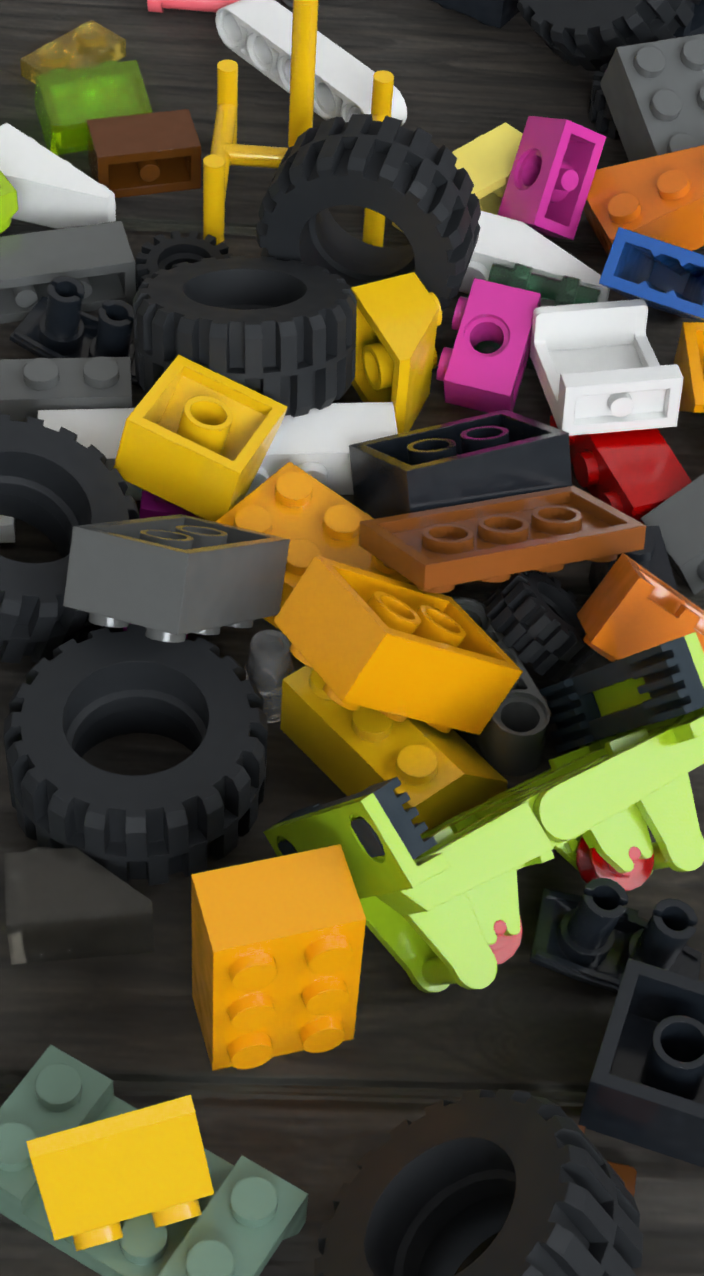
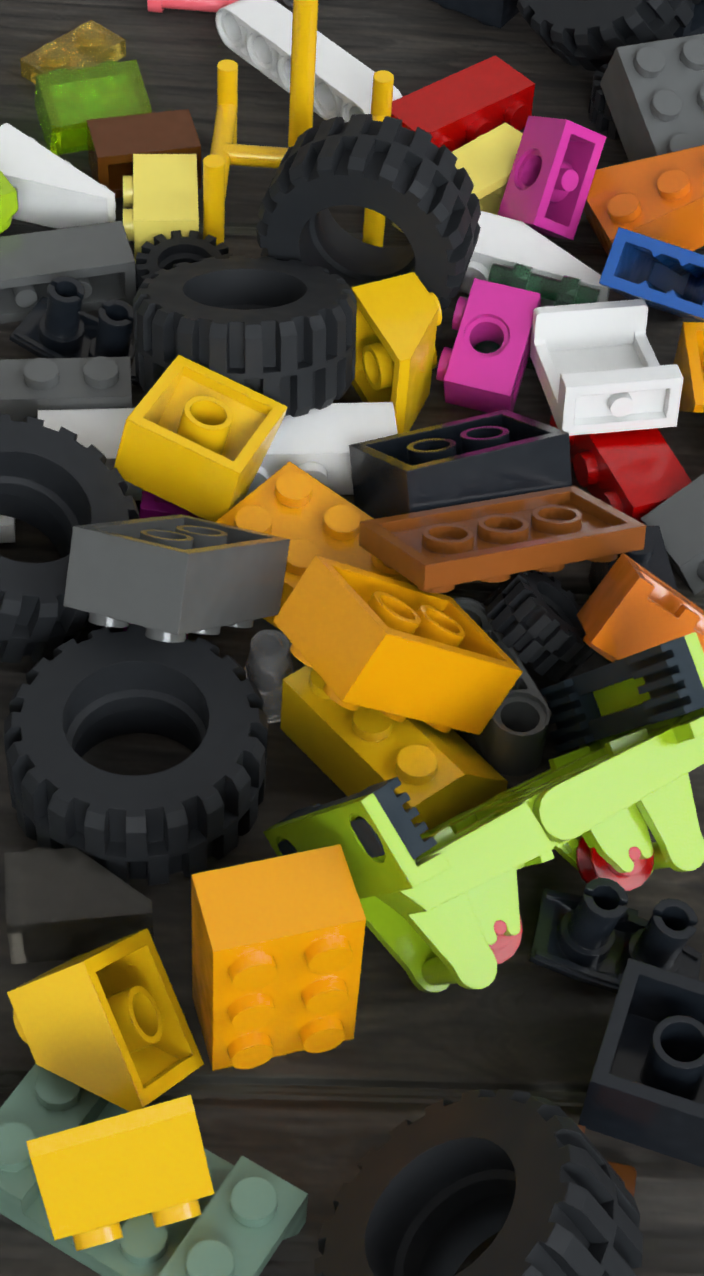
none -> yellow slope [7,928,204,1112]
none -> light yellow brick [123,154,199,263]
none -> red brick [391,55,535,152]

